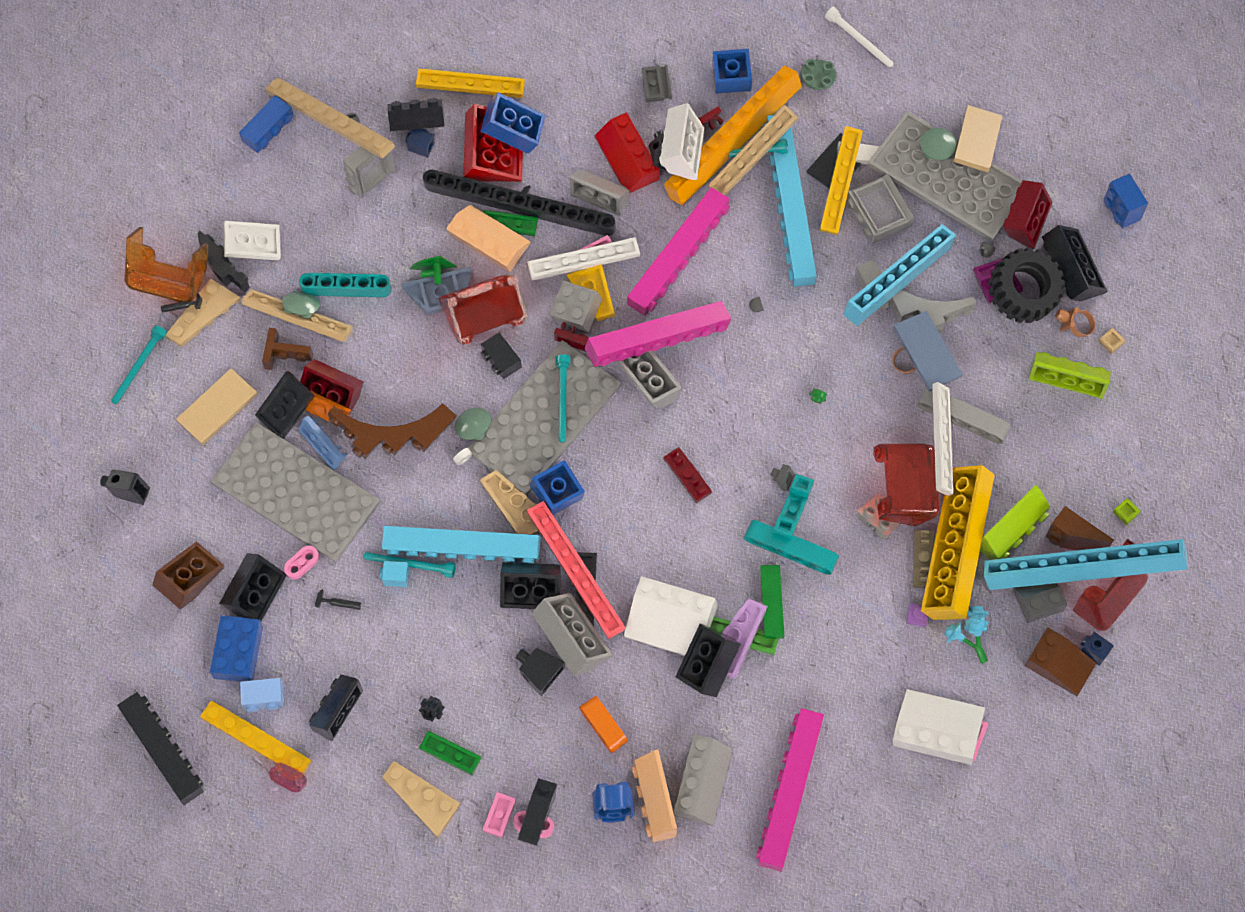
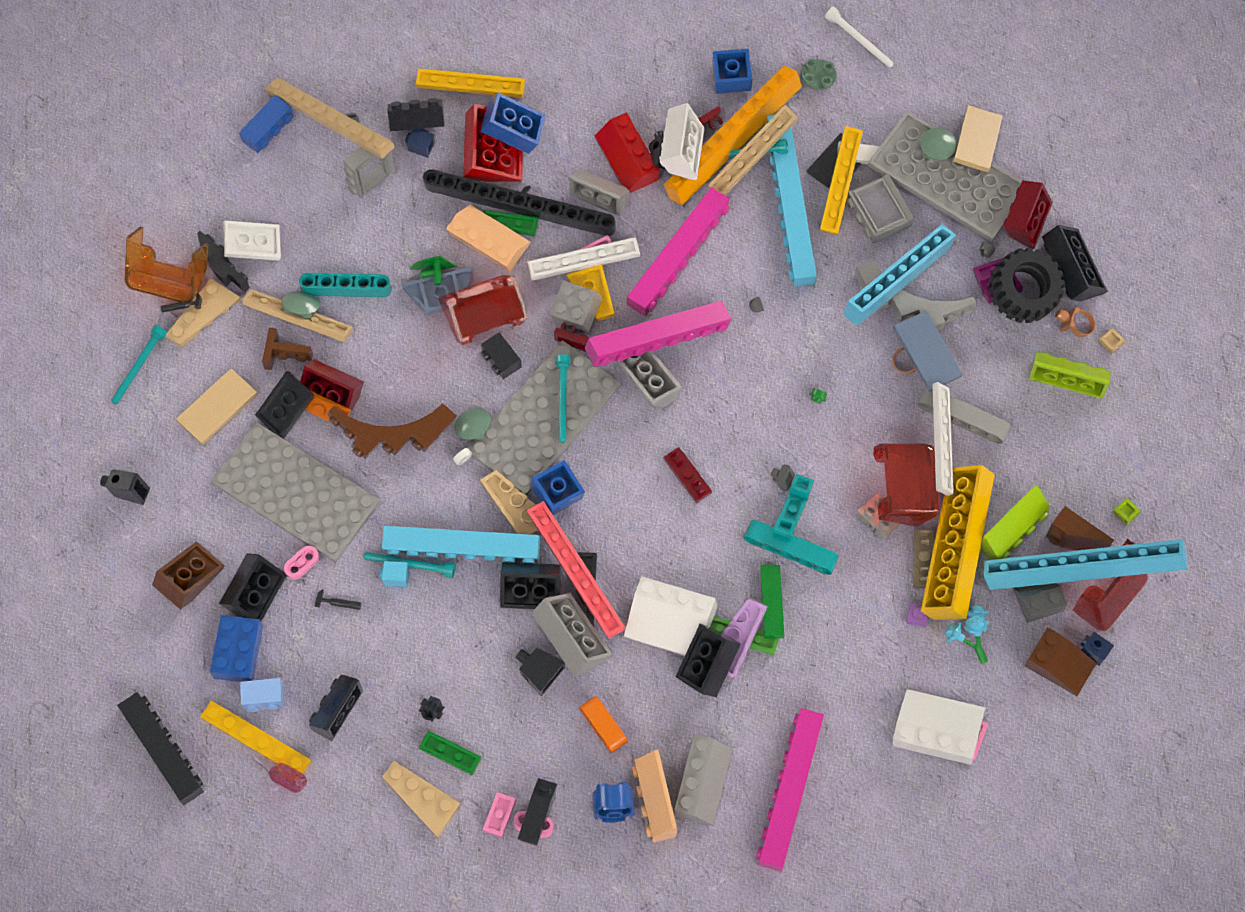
medium blue plate [298,416,347,470] -> none
dark grey plate [642,65,672,102] -> none
blue brick [1104,173,1148,228] -> none

